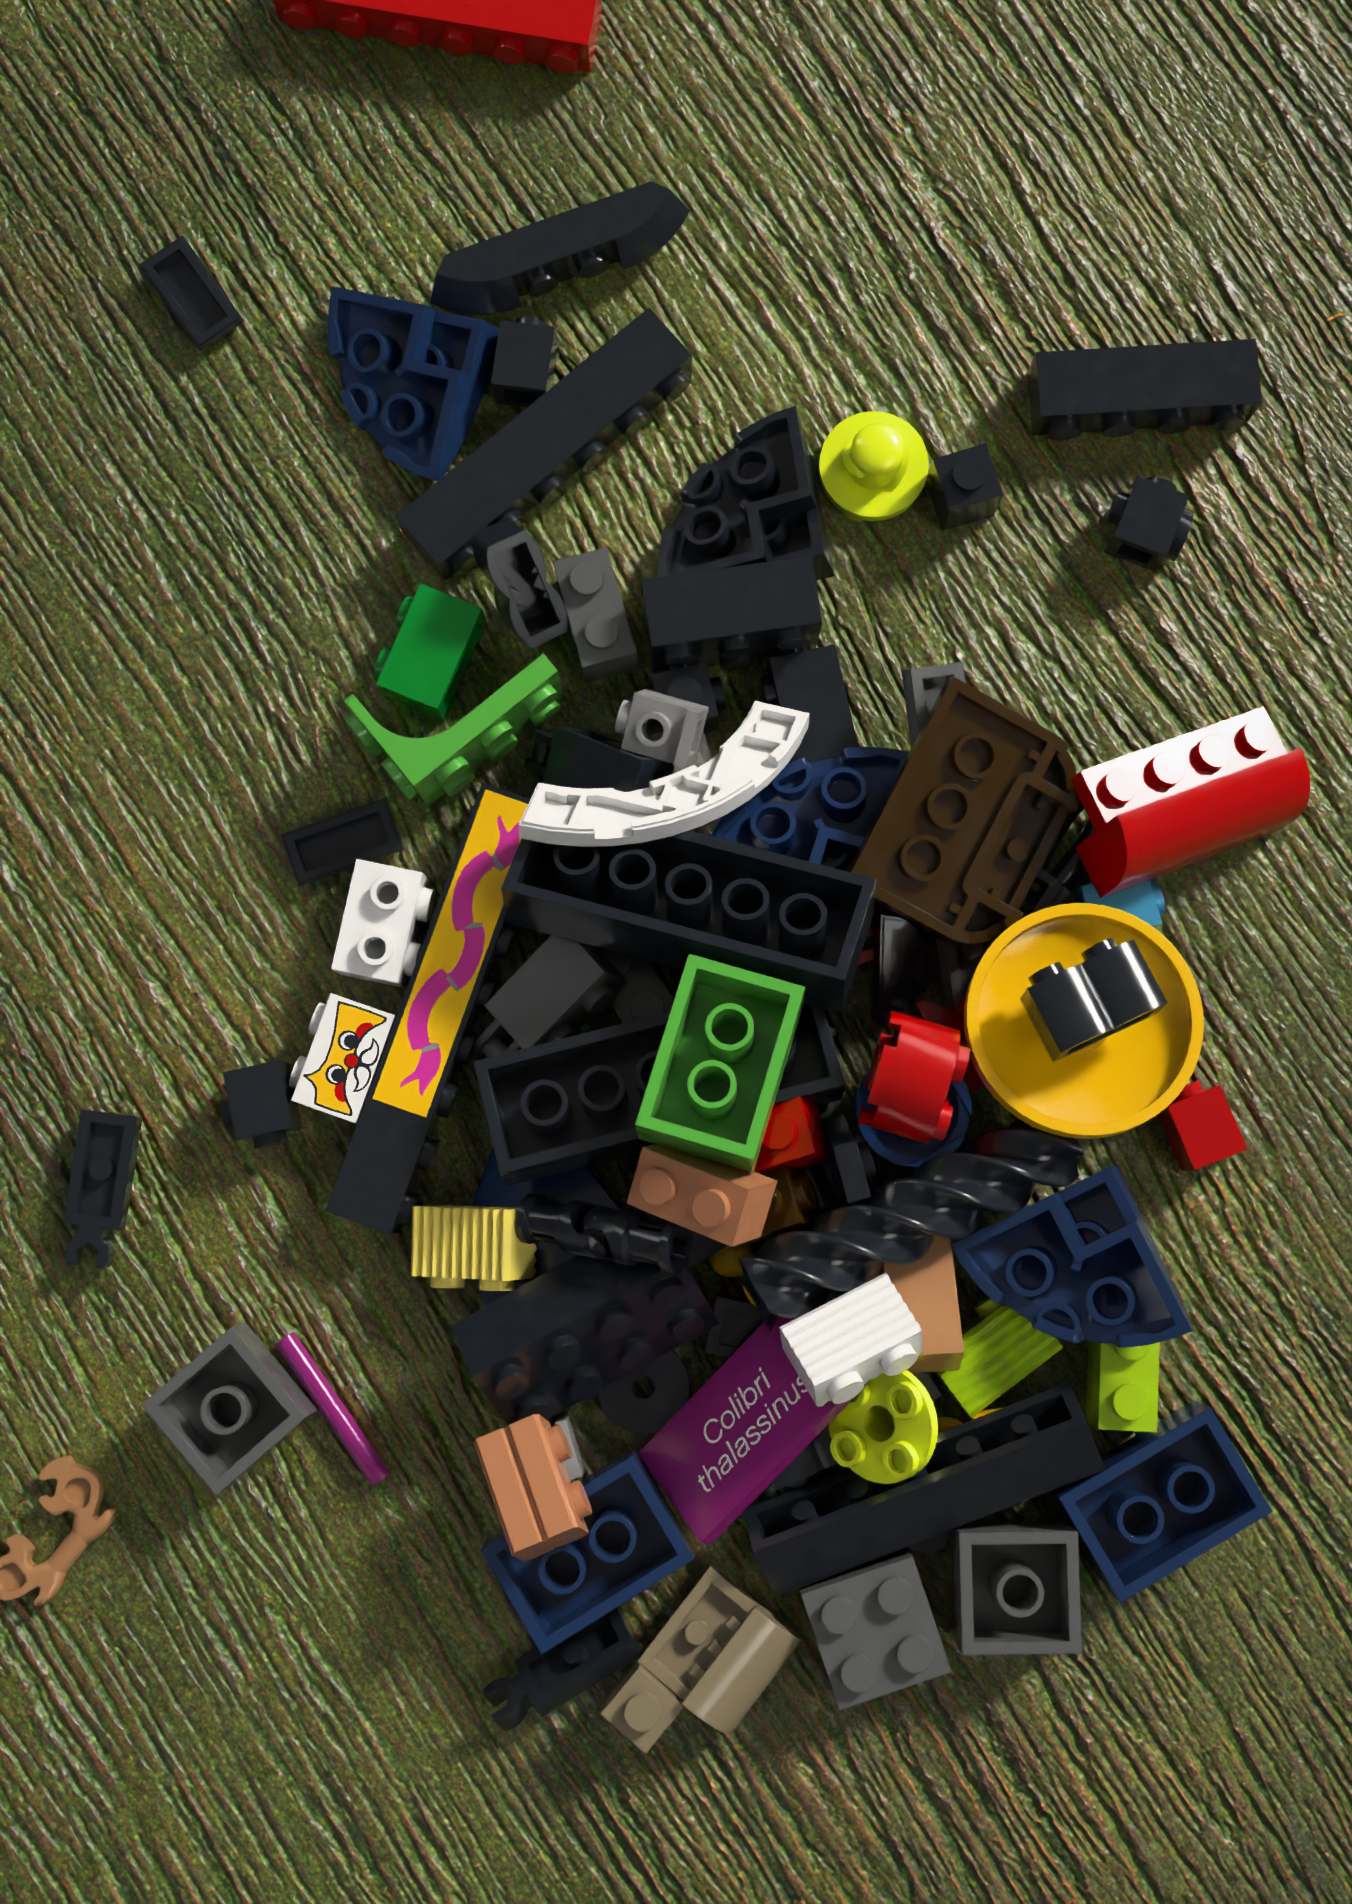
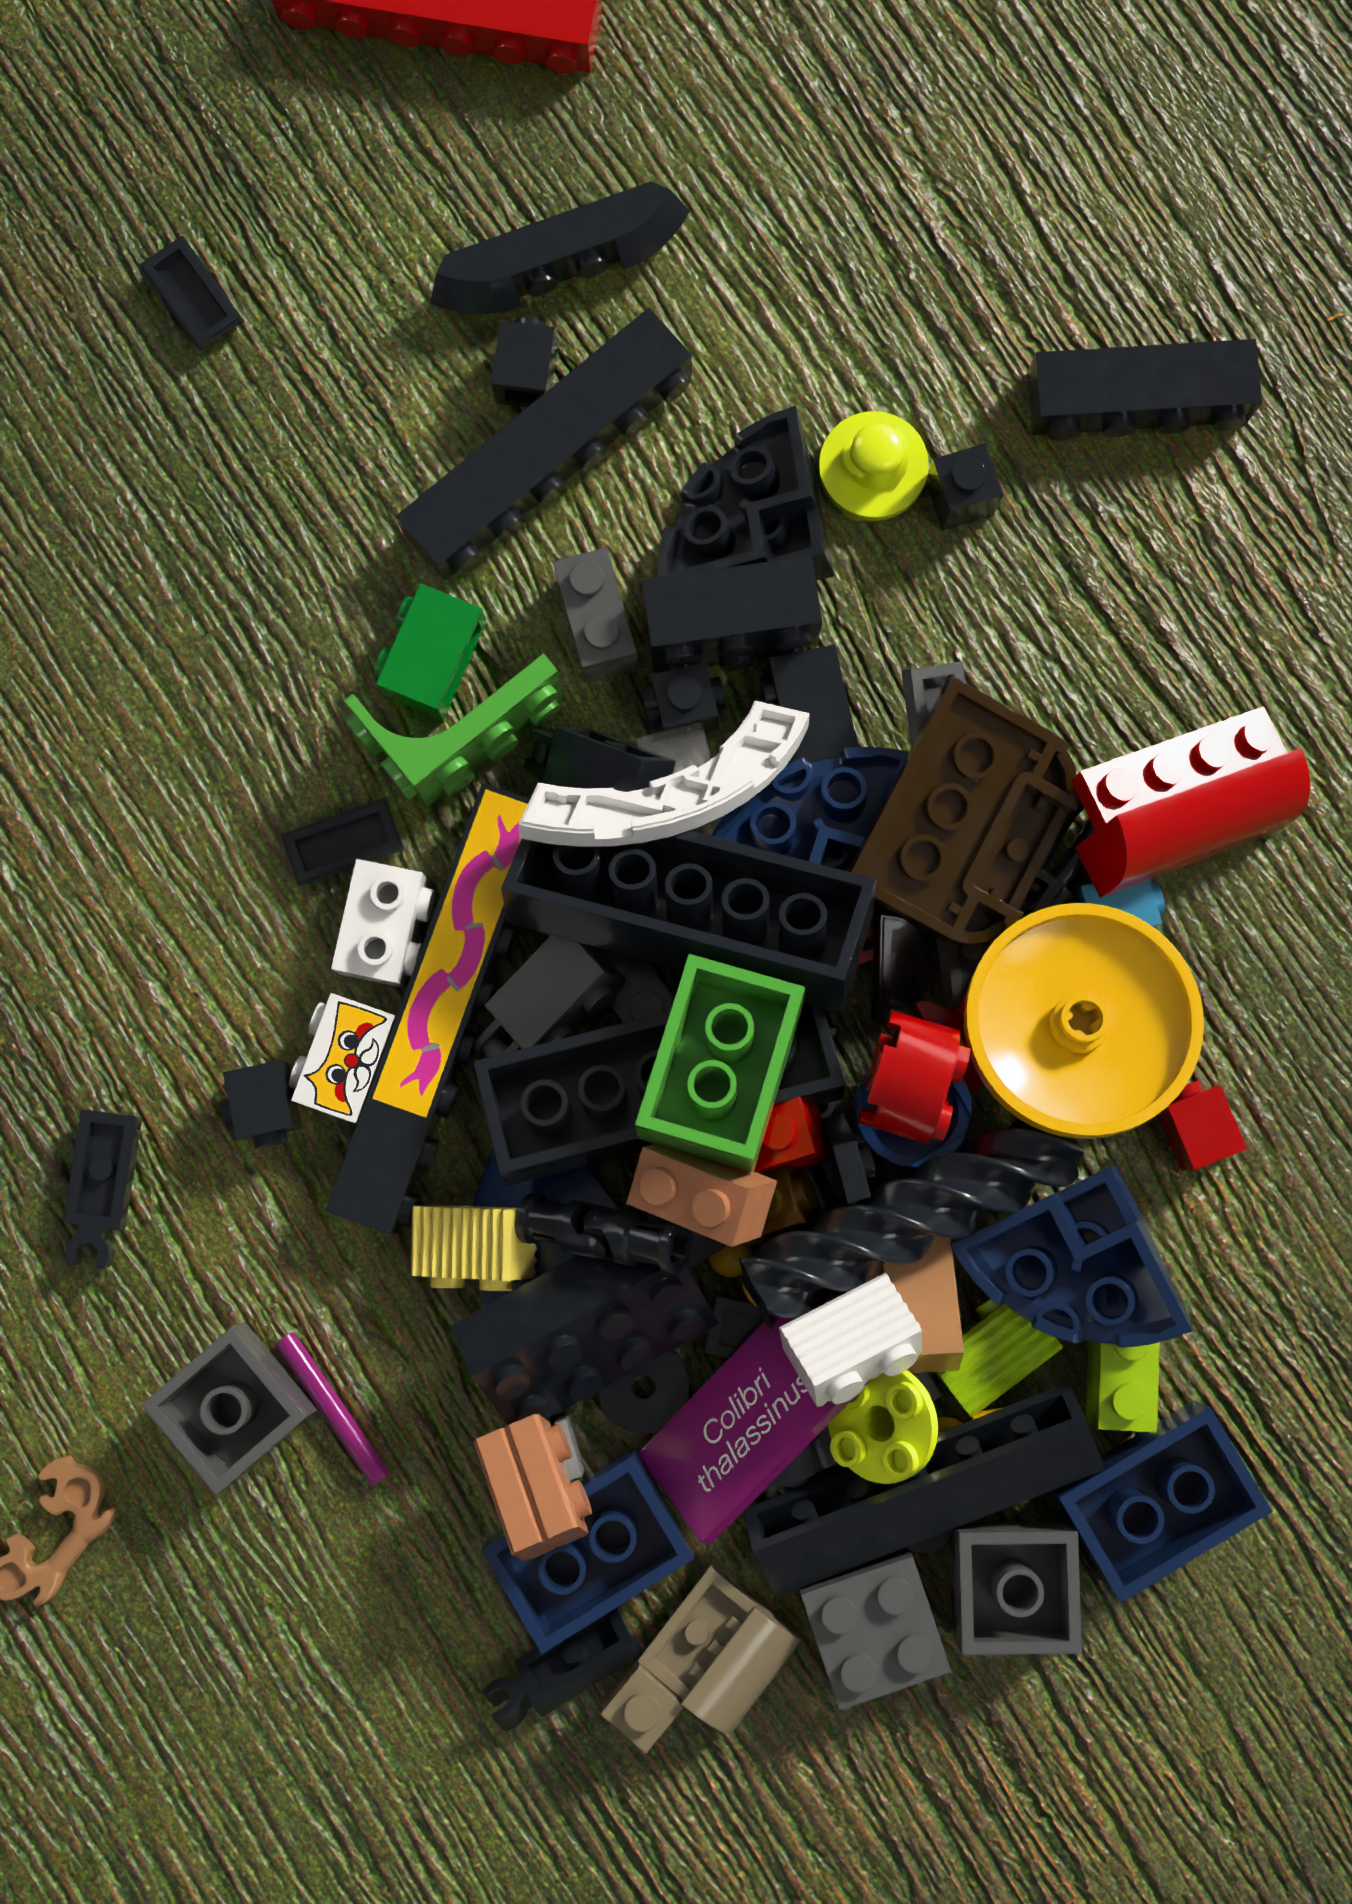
dark blue brick [328,286,499,481] -> none
black brick [472,518,568,648] -> none
light grey brick [615,689,709,769] -> none
black brick [1020,938,1168,1062] -> none
black brick [1104,476,1194,572] -> none

